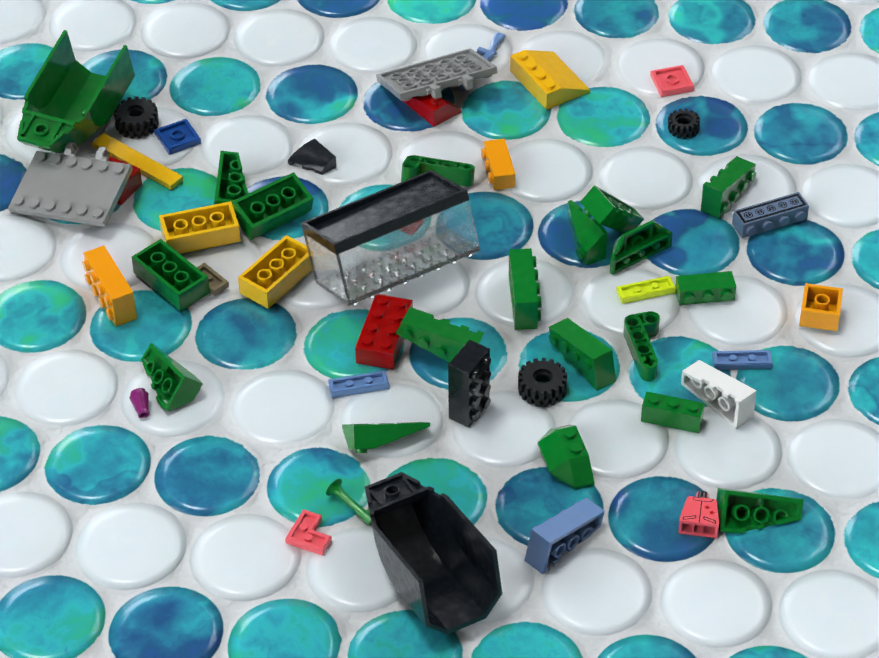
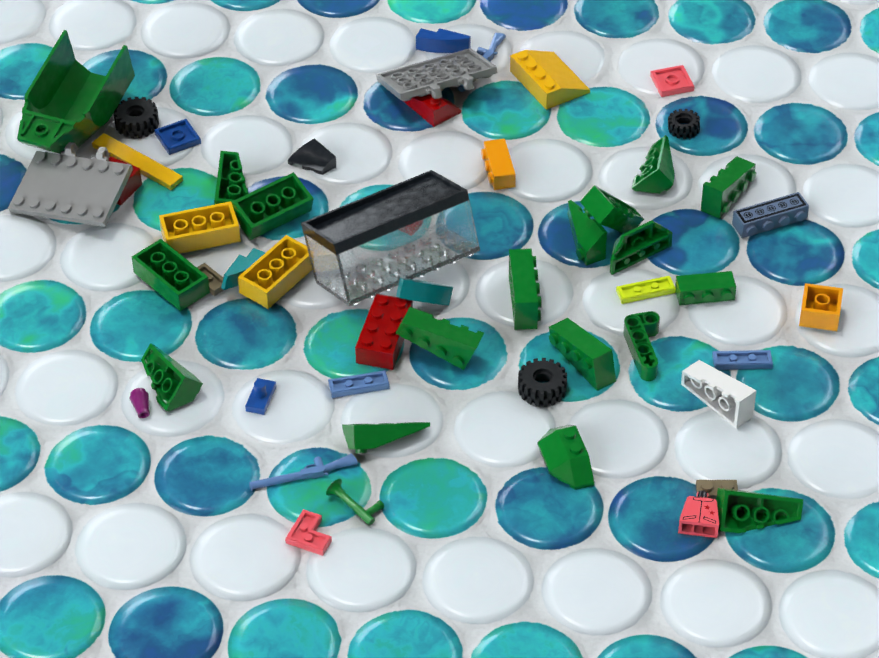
light orange brick [82,245,137,326] -> none
black windscreen [365,472,503,634] -> none
green beam [401,155,475,186] -> none
black brick [448,340,491,428] -> none
medium blue wedge [524,498,605,574] -> none
green brick [641,391,705,433] -> none
none -> teal slope [221,248,265,290]
none -> blue tile [245,378,276,415]
none -> medium blue piece [249,453,358,491]
none -> teal slope [396,277,453,306]
none -> blue slope [416,28,471,53]
none -> green wedge [632,135,675,194]
none -> dark tan plate [696,480,738,500]

